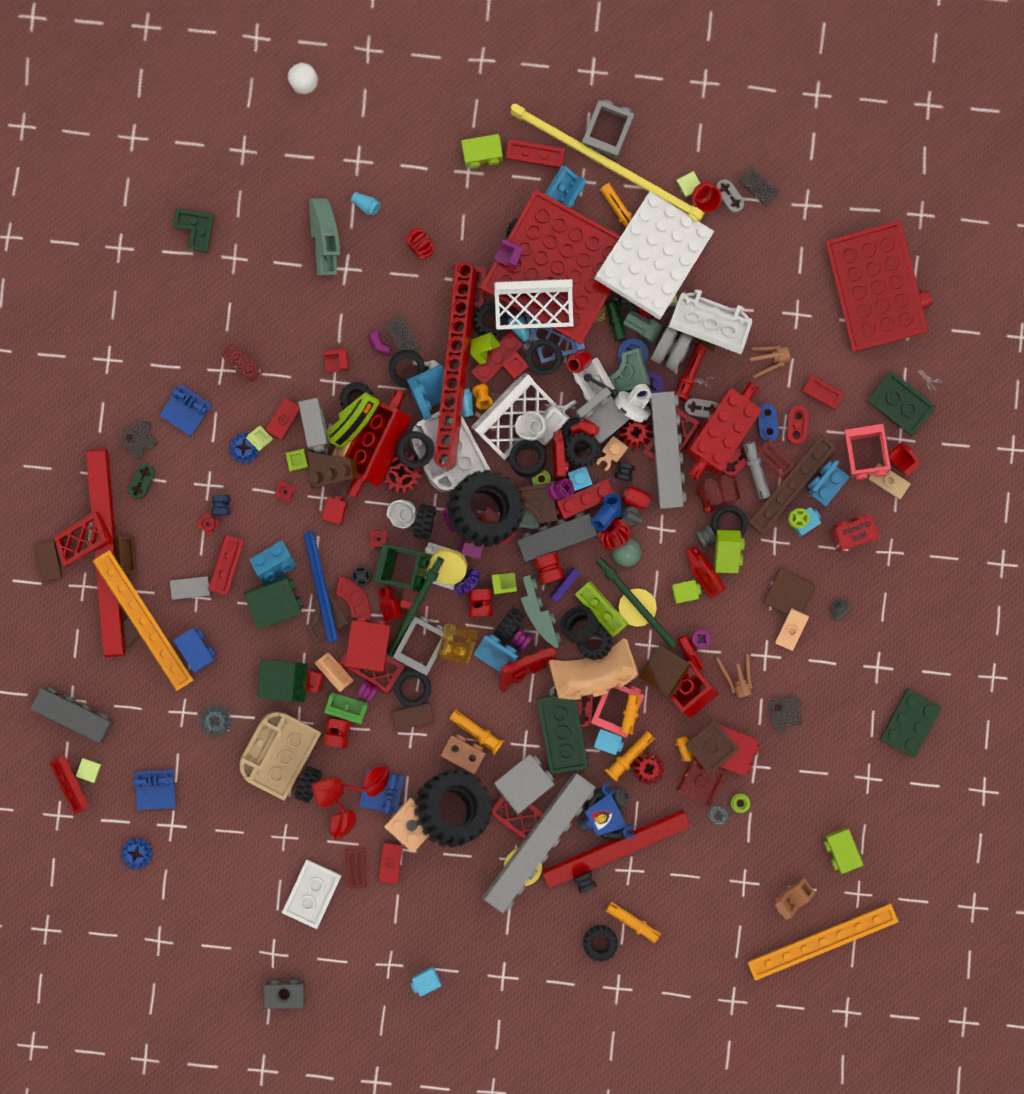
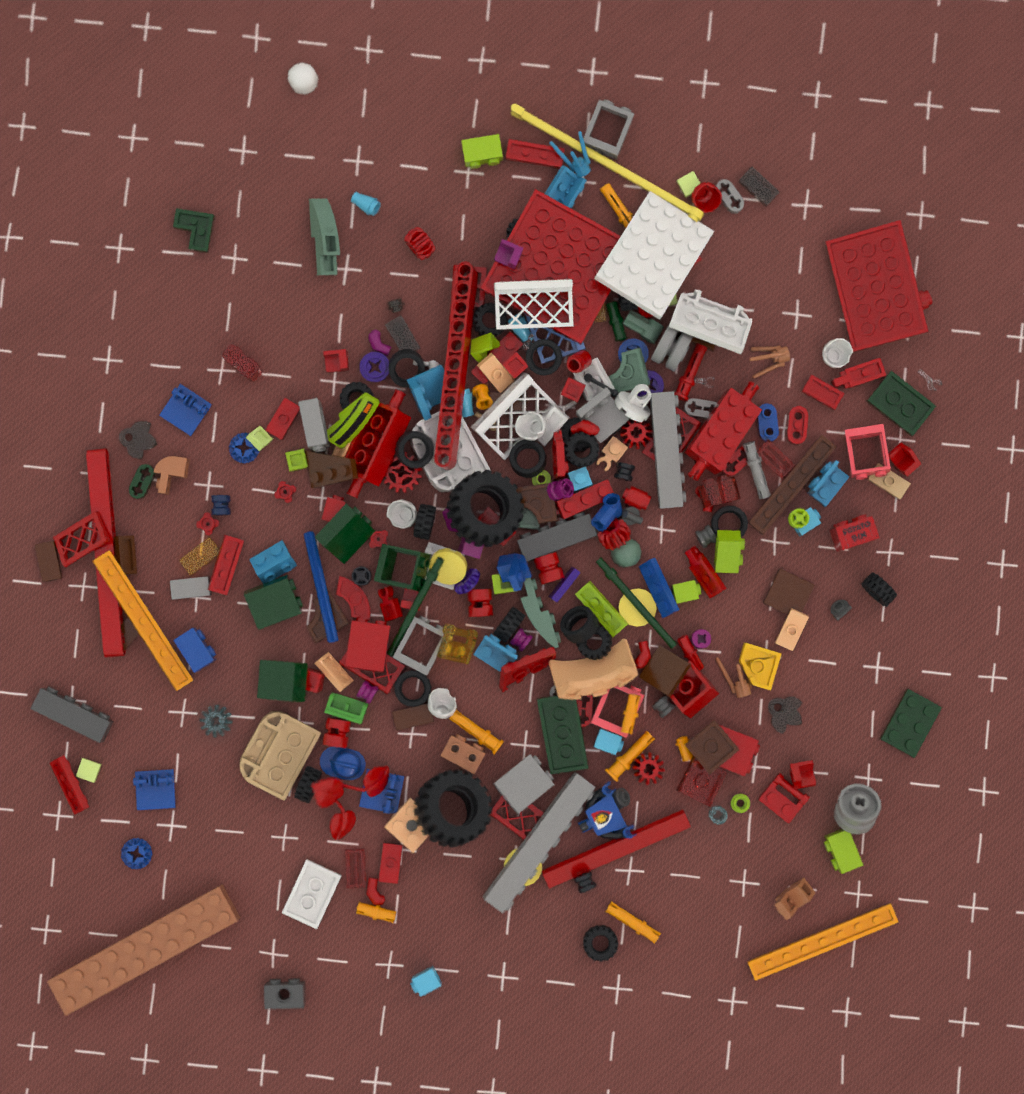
none -> nougat brick [47,884,240,1016]
none -> nougat brick [154,456,190,495]
none -> clear yellow plate [179,537,220,576]
none -> dark green brick [315,504,375,564]
none -> blue piece [320,747,366,780]
none -> light orange pin [356,902,397,923]
none -> dark purple gear [360,352,389,382]
none -> red arm [366,877,385,905]
none -> clear smoke plate [387,298,405,313]
none -> white hair [428,688,457,719]
none -> light nougat plate [477,353,514,393]
none -> blue brick [497,553,532,591]
none -> dark azure plant [550,131,591,177]
none -> red panel [560,376,586,403]
none -> red arm [634,641,651,669]
none -> blue plate [638,558,680,618]
none -> dark grey wheel [651,694,676,718]
none -> yellow plate [739,643,781,690]
none -> red plate [758,773,810,824]
none -> red panel [790,760,816,790]
none -> white hair [822,338,853,368]
none -> red hinge [831,358,887,389]
none -> light grey wheel [834,784,881,834]
none -> black tyre [861,572,897,607]

